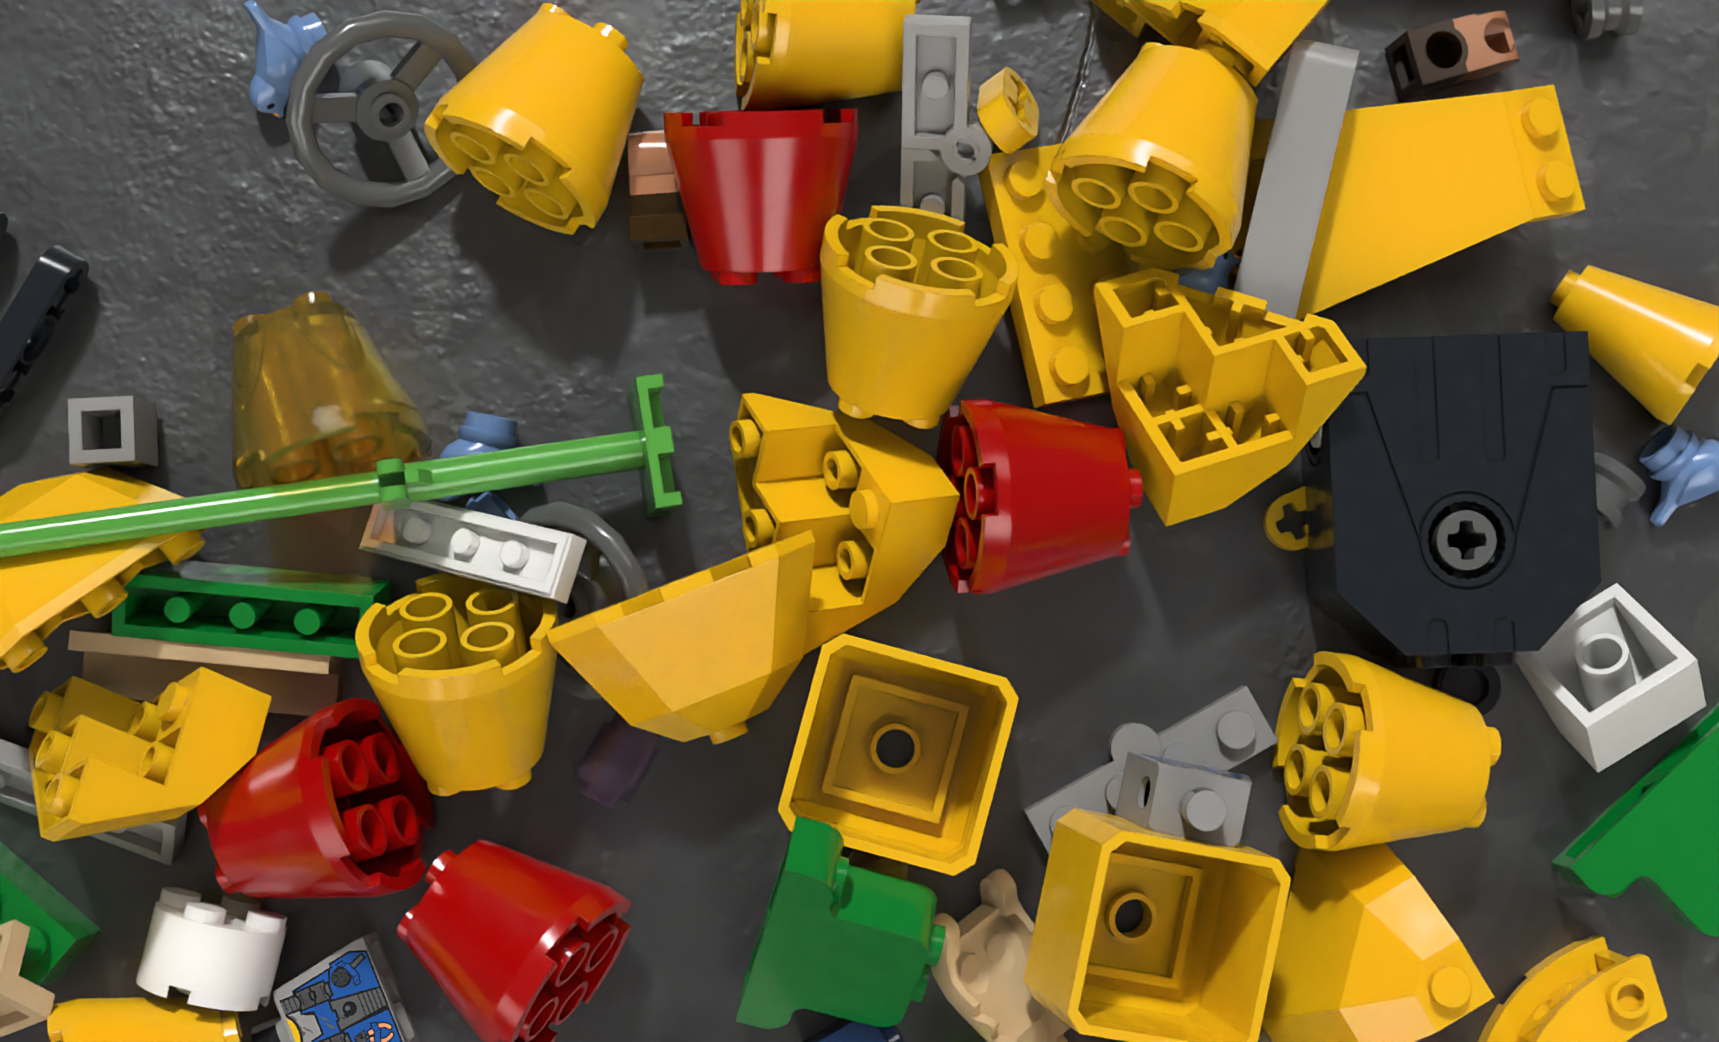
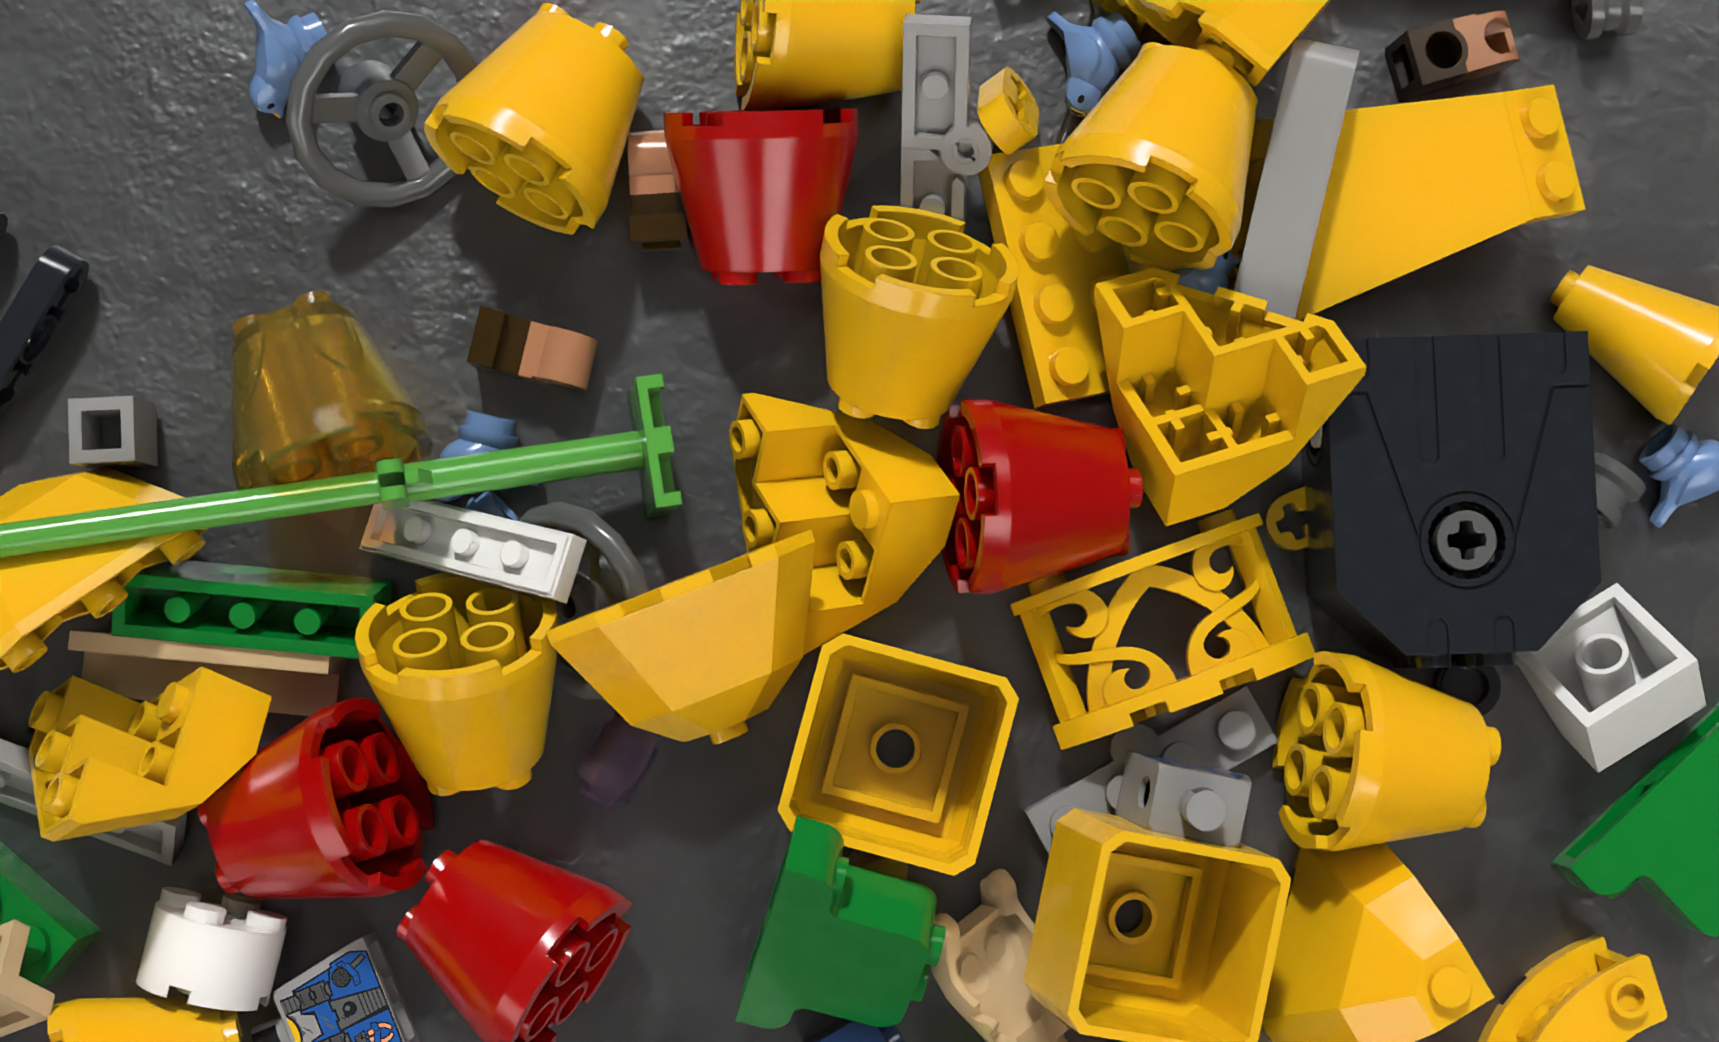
none -> leg [467,305,598,391]
none -> yellow fence [1010,509,1315,750]
none -> medium blue animal [1046,10,1142,117]

